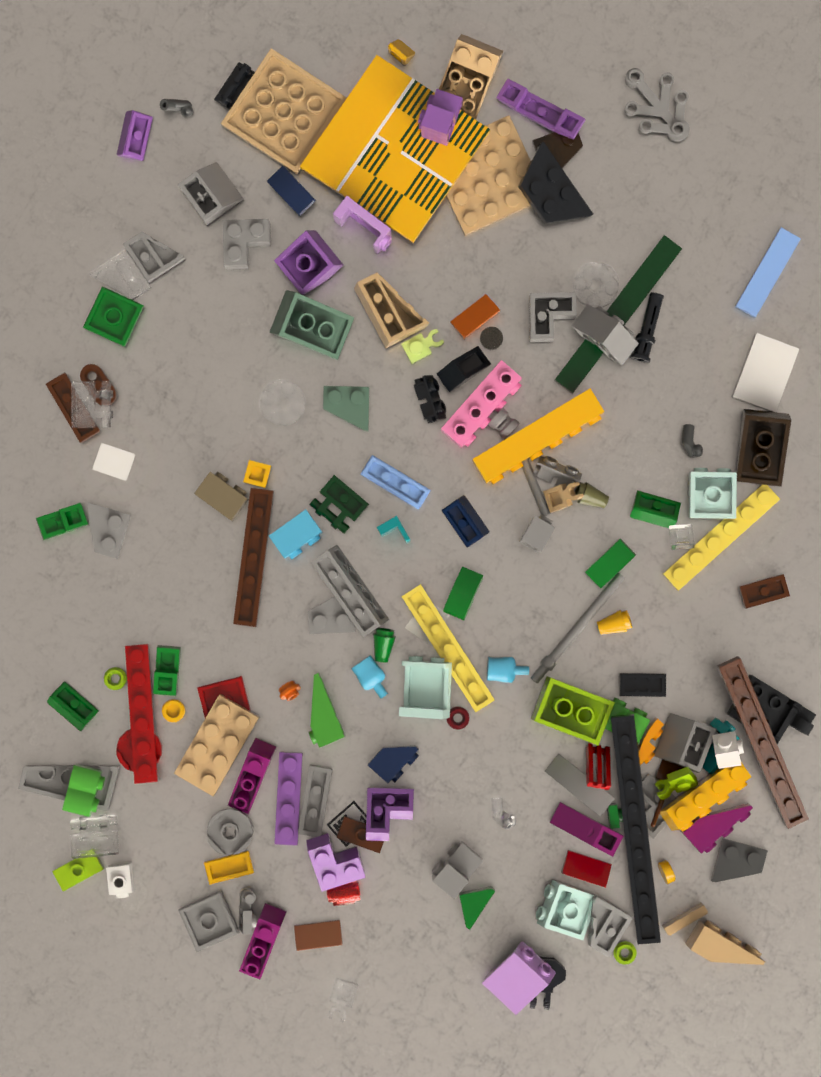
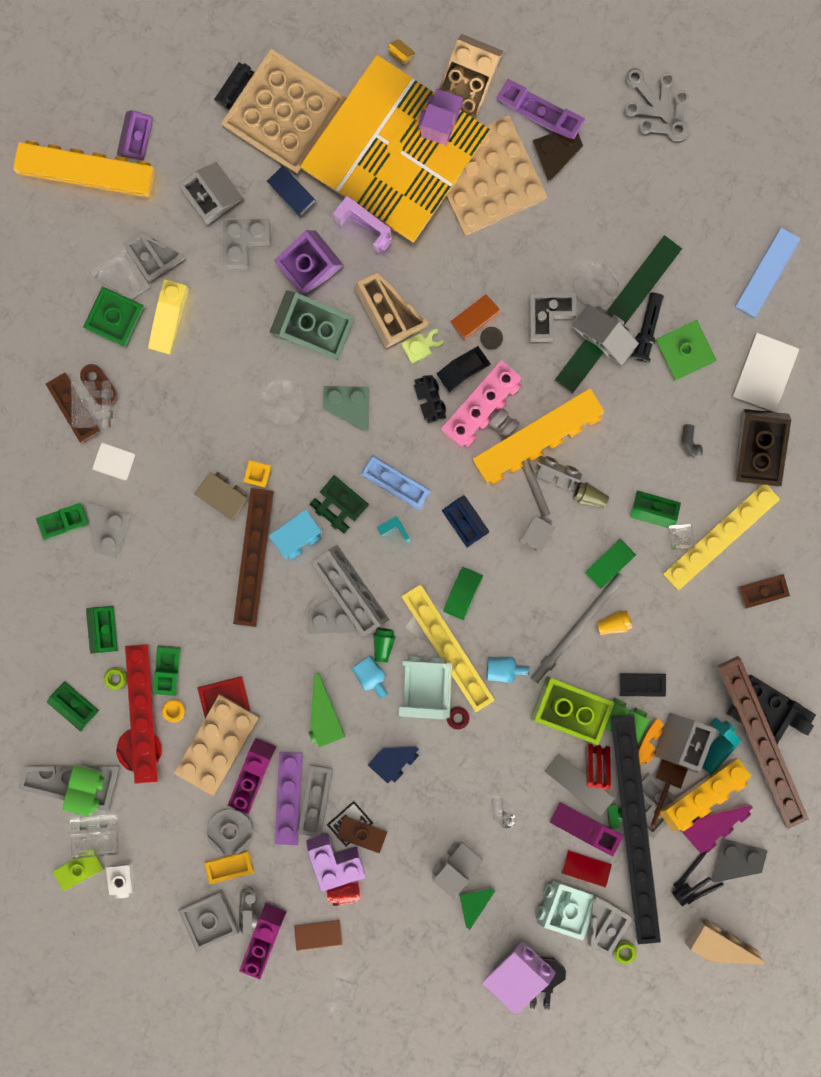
dark grey arm [160,99,193,117] -> none
orange plate [278,681,301,701] -> none
medium lavender brick [366,788,414,841] -> none
black wing [518,142,593,224] -> none
tan plate [543,482,584,513] -> none
lime plate [655,767,698,800] -> none
yellow tile [658,860,676,884] -> none
tan tile [662,903,708,935] -> none
light aqua plate [688,468,737,519] -> none
white brick [712,731,744,769] -> none
none -> yellow brick [13,140,156,198]
none -> green slope [86,606,118,654]
none -> light yellow slope [148,279,189,354]
none -> bright green plate [655,320,717,380]
none -> black plant [672,851,724,907]

